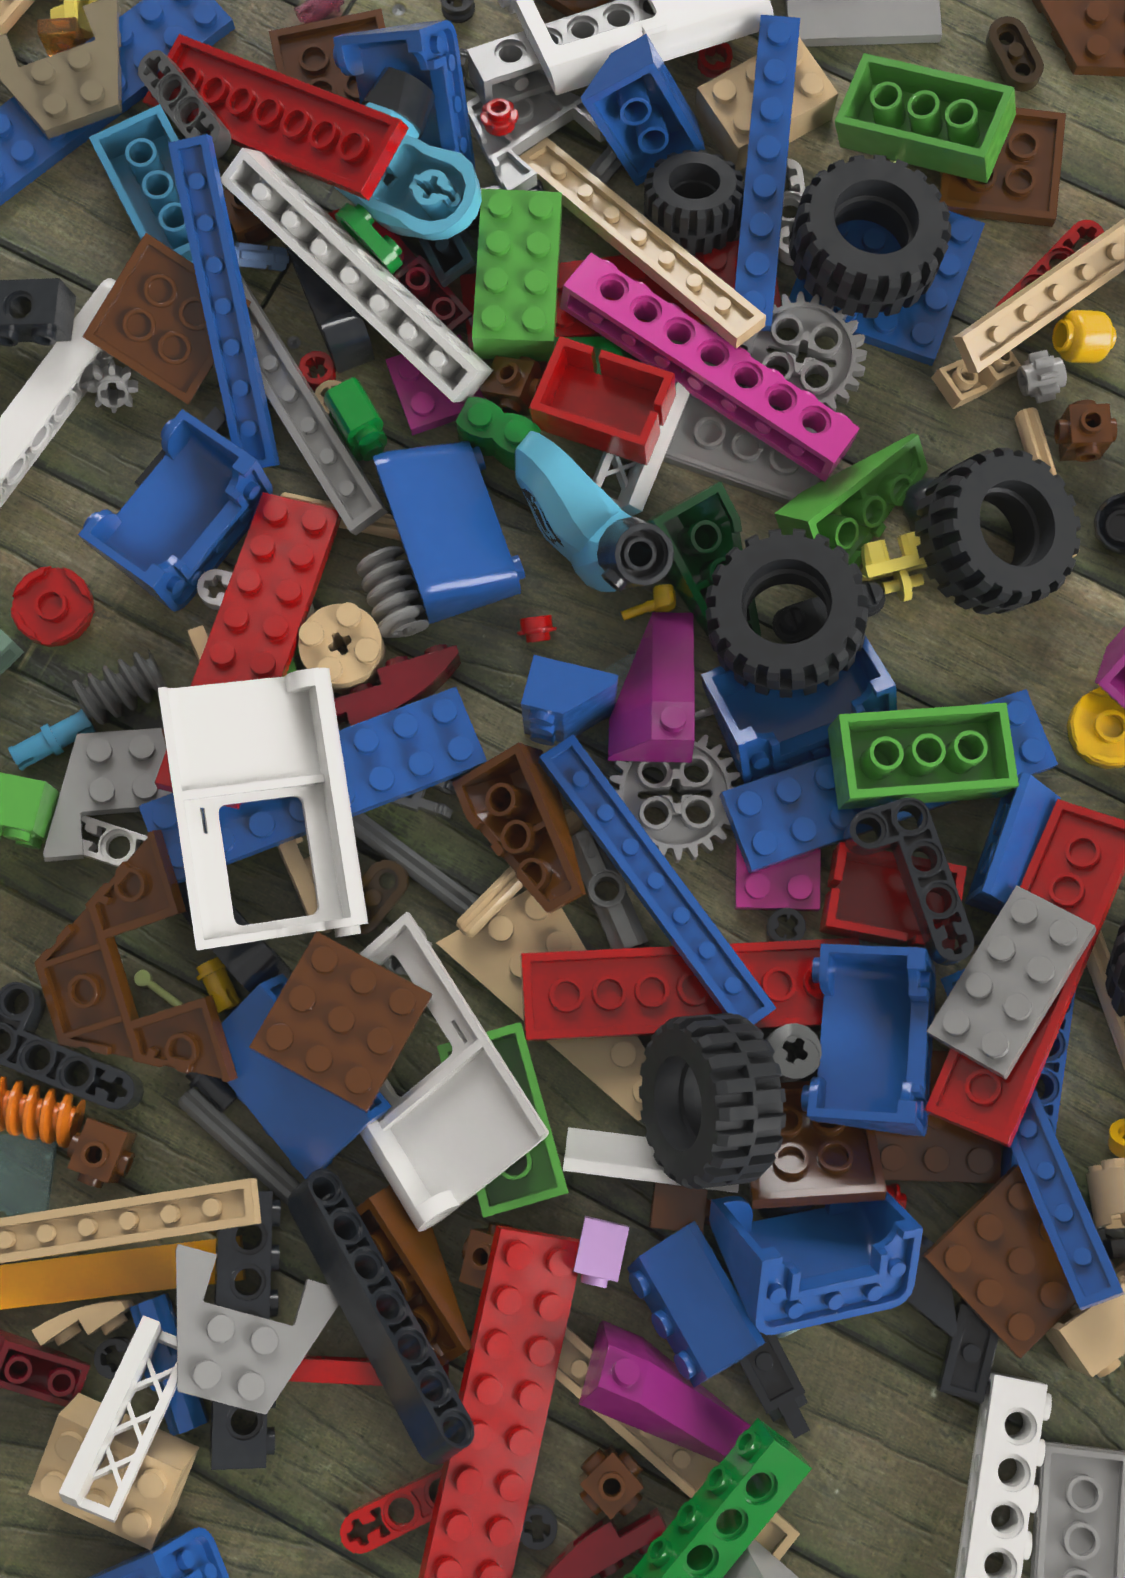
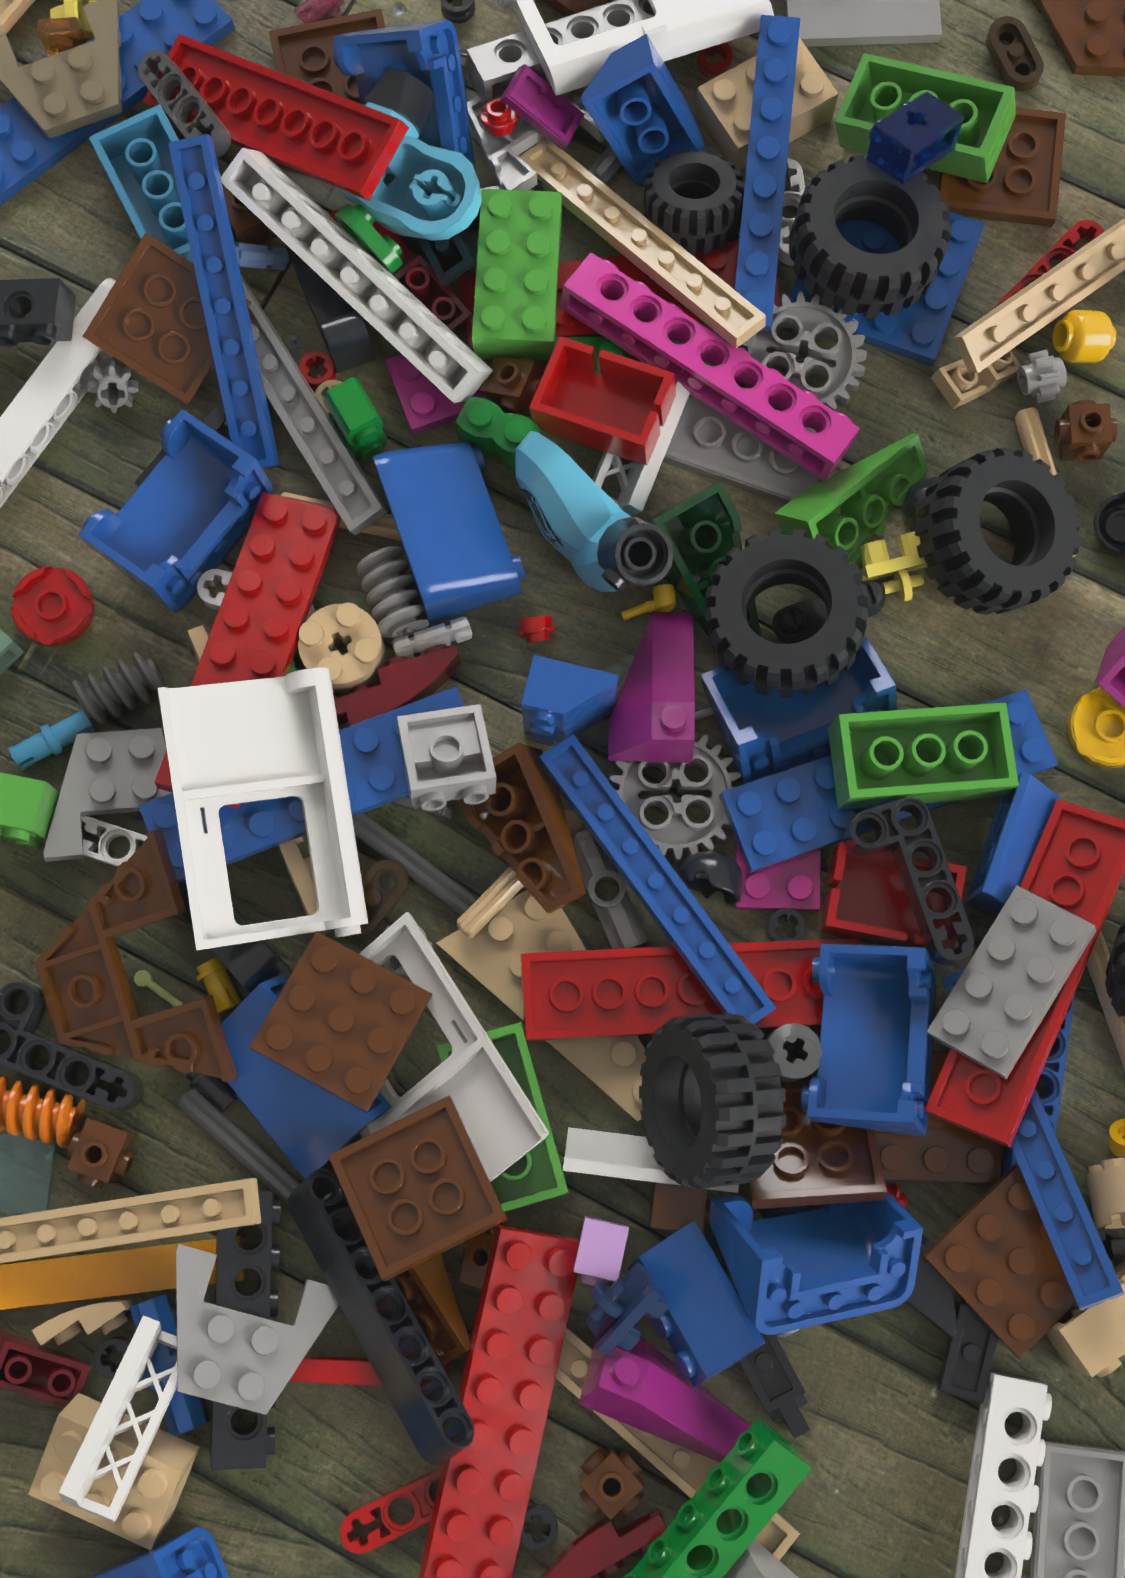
none -> reddish brown plate [328,1095,508,1281]
none -> white axle [392,617,472,659]
none -> light grey plate [397,704,497,811]
none -> magenta plate [500,64,585,149]
none -> dark blue hips [585,1262,669,1355]
none -> black hair [678,851,742,905]
none -> clear blue brick [866,92,964,184]

